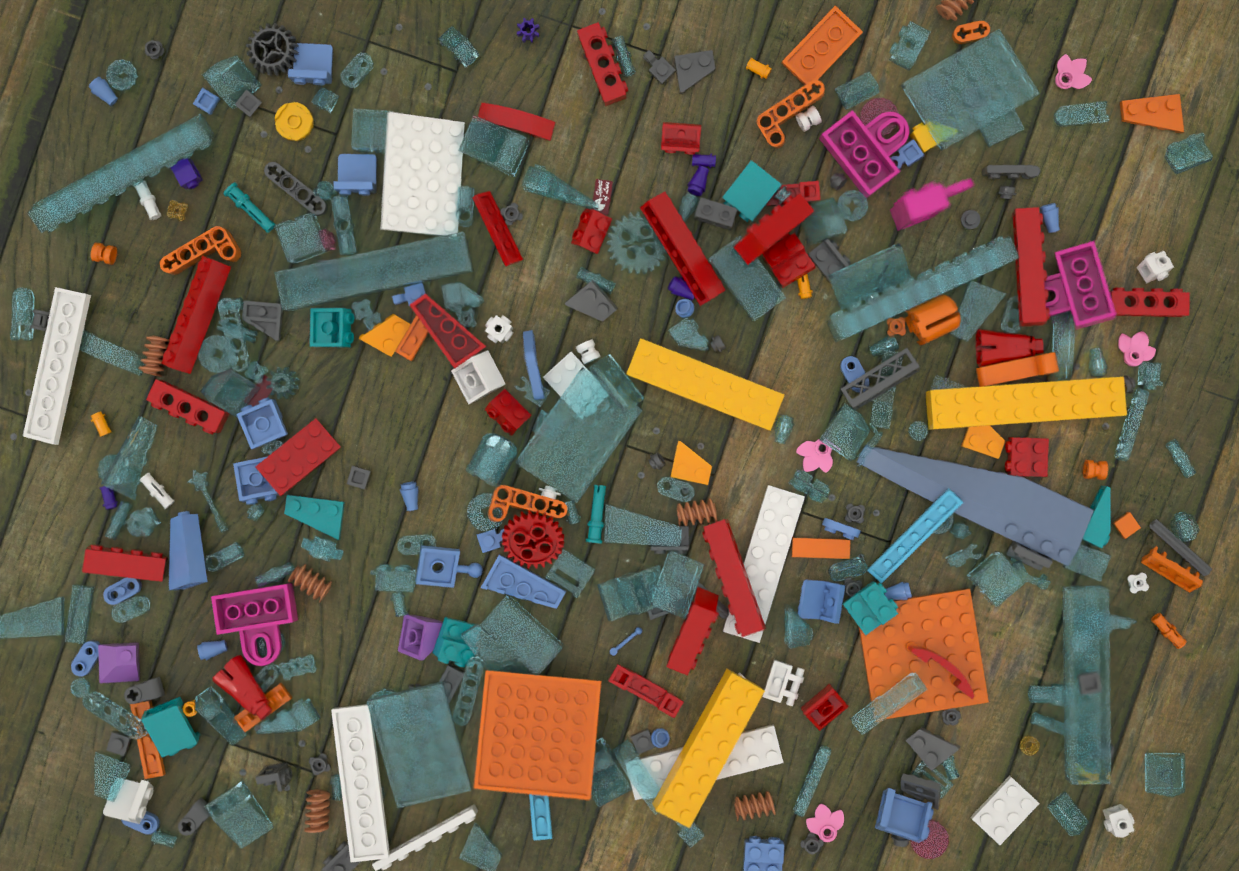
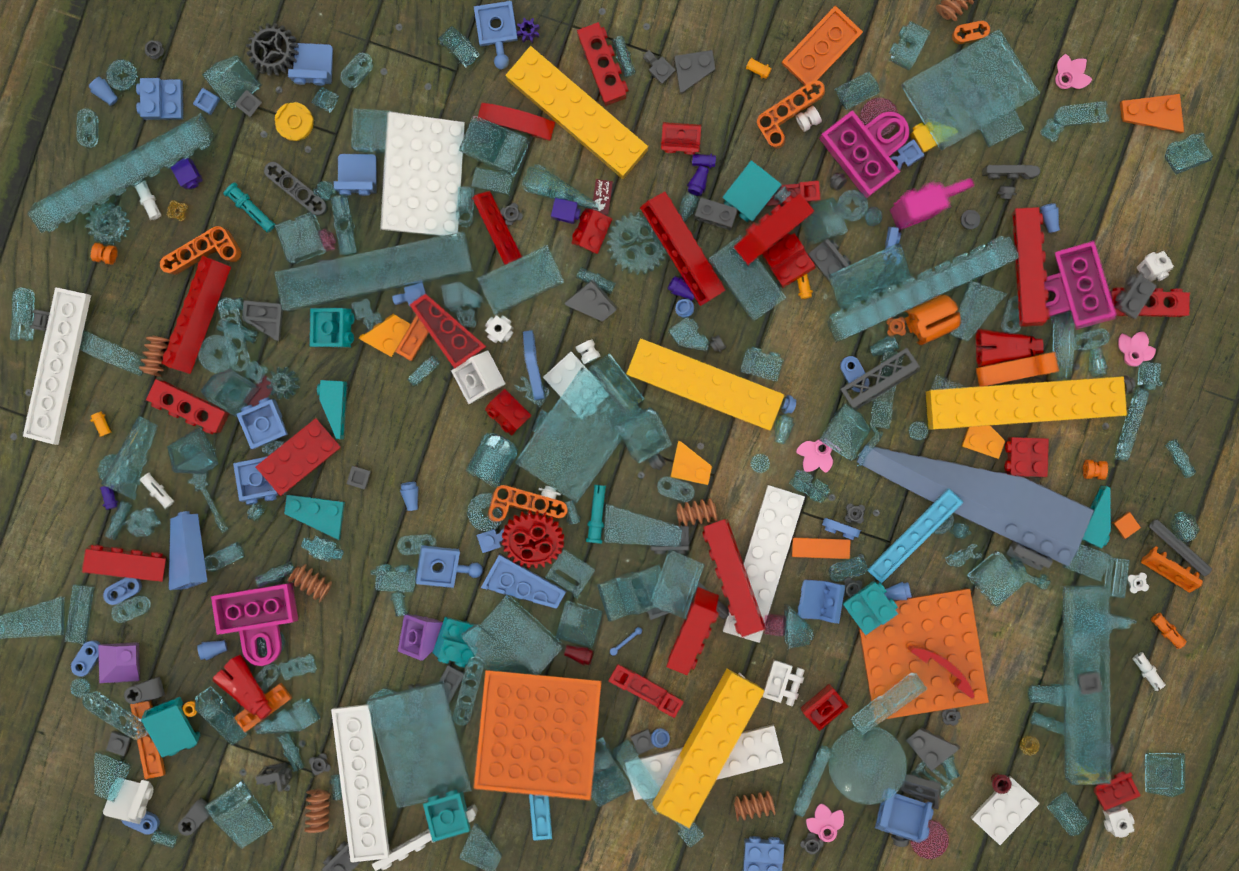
none -> clear light blue plate [77,108,99,148]
none -> clear light blue gear [86,202,130,245]
none -> medium blue plate [136,78,183,120]
none -> clear light blue slope [167,427,219,474]
none -> clear light blue pin [278,732,305,772]
none -> teal slope [317,380,347,439]
none -> clear light blue beam [407,355,440,387]
none -> teal plate [423,789,471,842]
none -> clear light blue plate [471,167,513,195]
none -> medium blue plate [474,1,518,69]
none -> clear light blue brick [477,245,565,315]
none -> yellow brick [506,46,648,179]
none -> dark purple brick [551,198,581,224]
none -> clear light blue slope [556,601,603,648]
none -> dark red cone [564,645,594,666]
none -> clear light blue piece [616,407,672,463]
none -> clear light blue bracket [740,346,784,382]
none -> clear light blue plate [751,454,770,473]
none -> clear pink plate [764,614,786,637]
none -> medium blue plate [780,395,796,414]
none -> clear light blue dish [829,725,907,805]
none -> clear light blue plate [865,207,882,226]
none -> medium blue plate [882,227,901,261]
none -> dark red cone [991,773,1012,794]
none -> clear light blue plate [1041,118,1064,142]
none -> clear light blue beam [1071,328,1110,351]
none -> red bracket [1093,771,1141,812]
none -> clear light blue tile [1103,557,1130,598]
none -> dark grey bracket [1114,272,1157,319]
none -> white pin [1132,652,1166,691]

